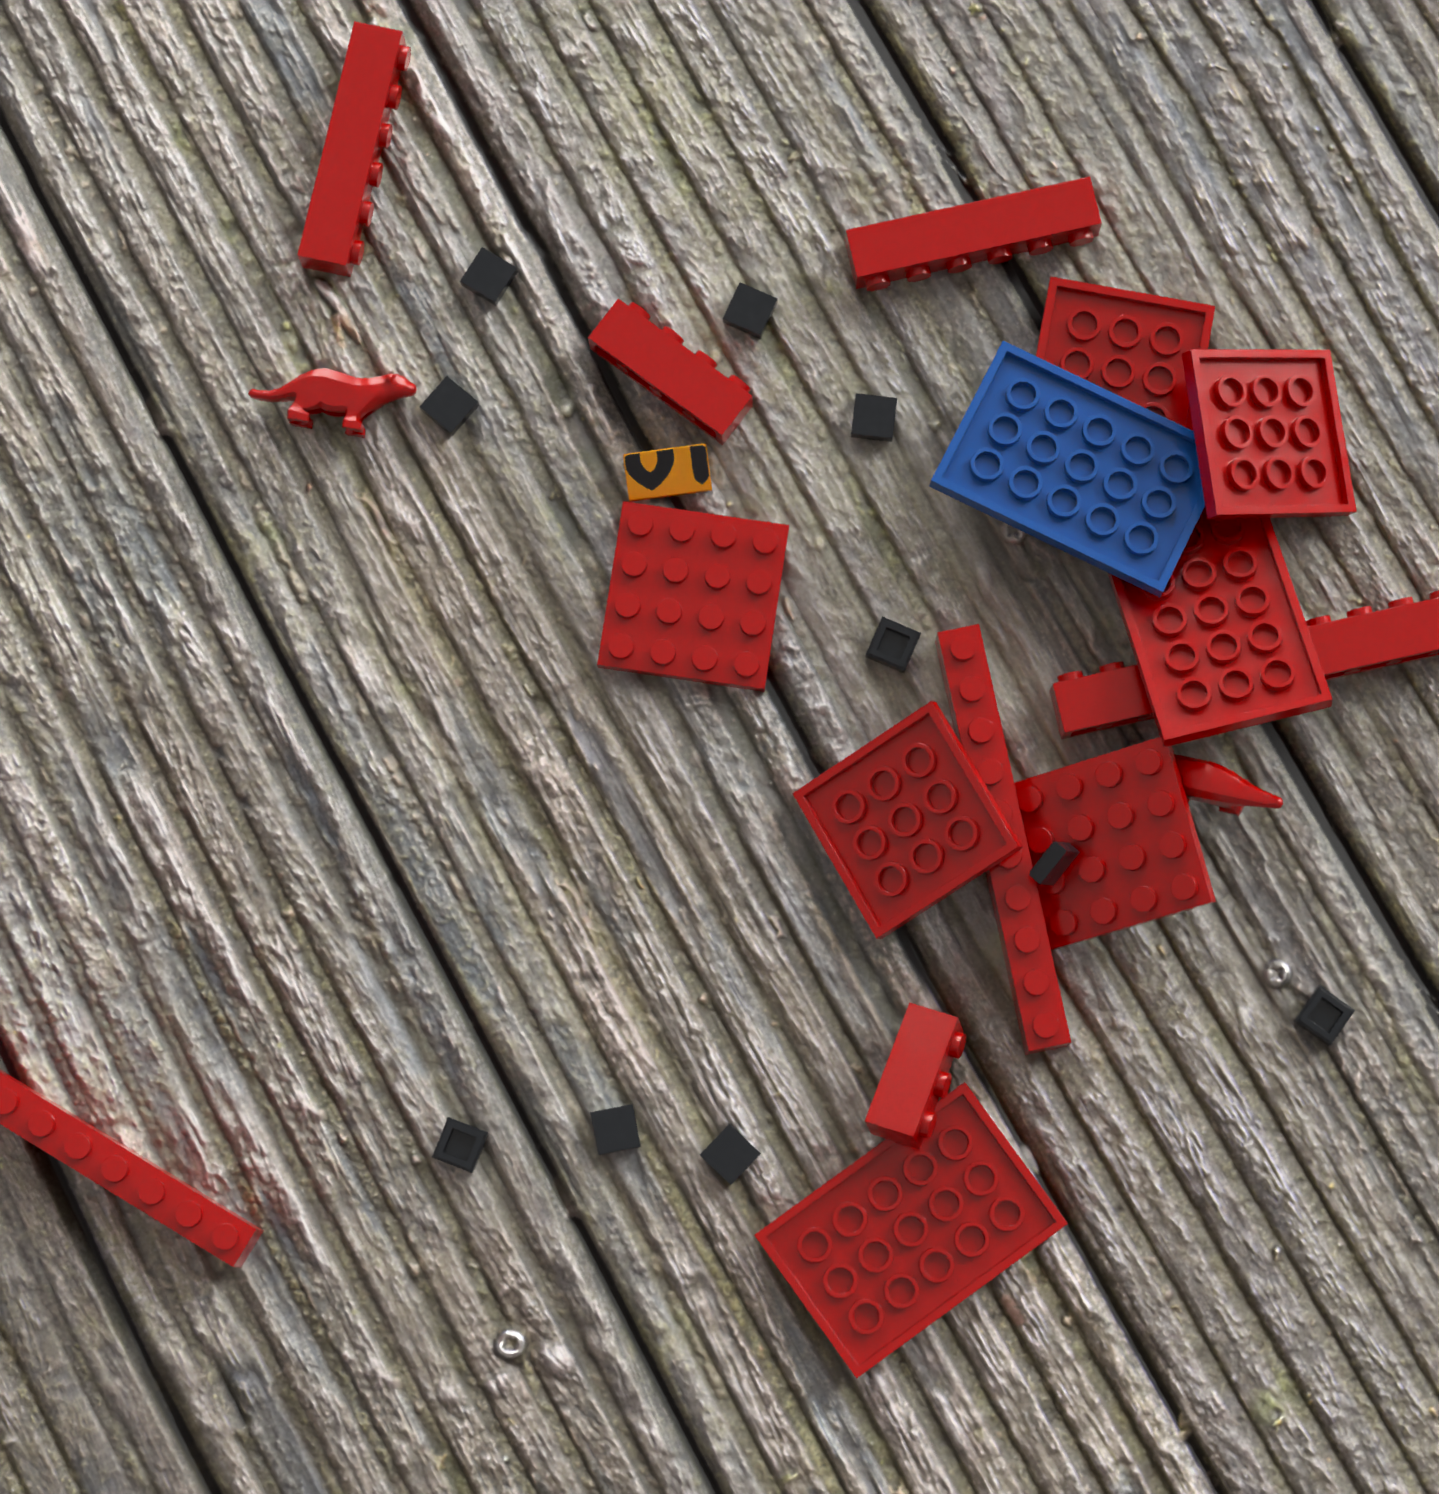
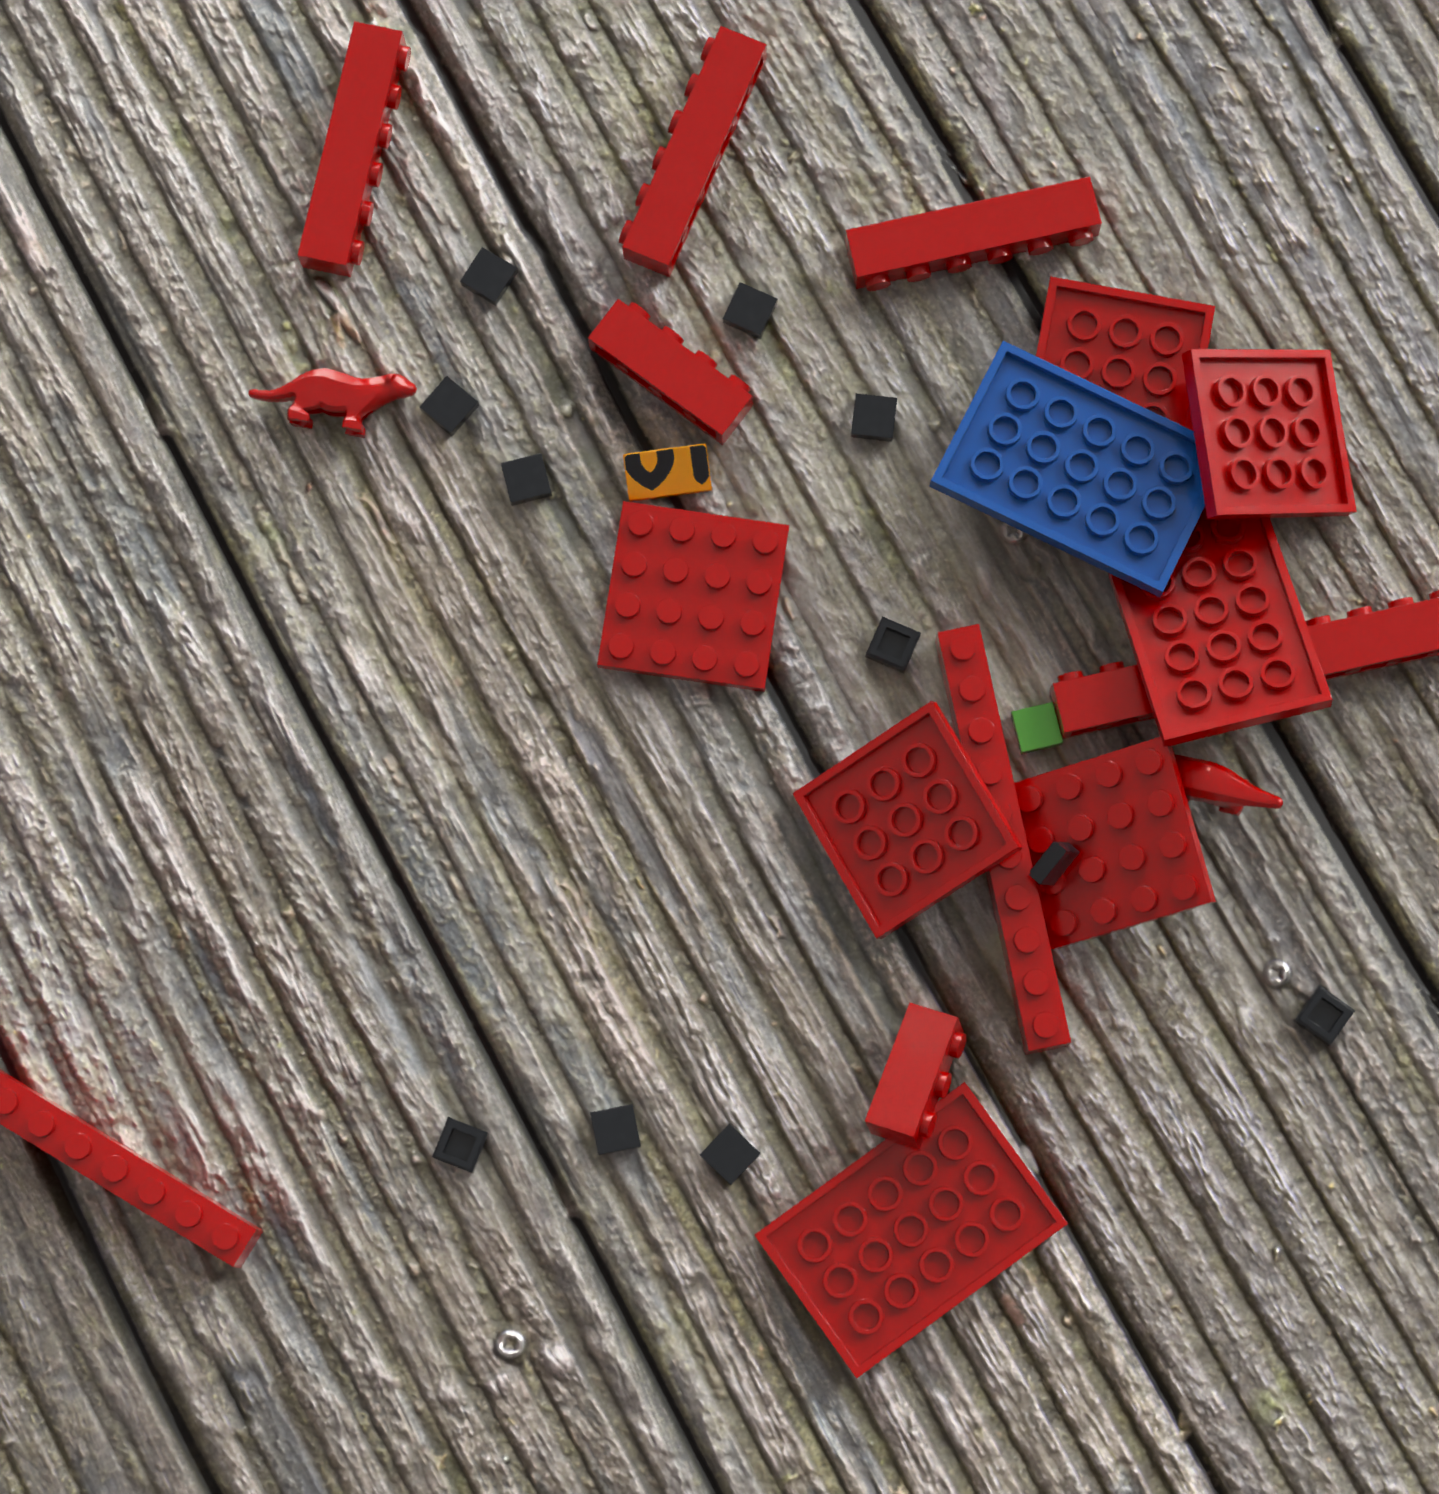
none -> black tile [501,453,552,506]
none -> red brick [619,26,767,277]
none -> bright green tile [1011,702,1063,755]

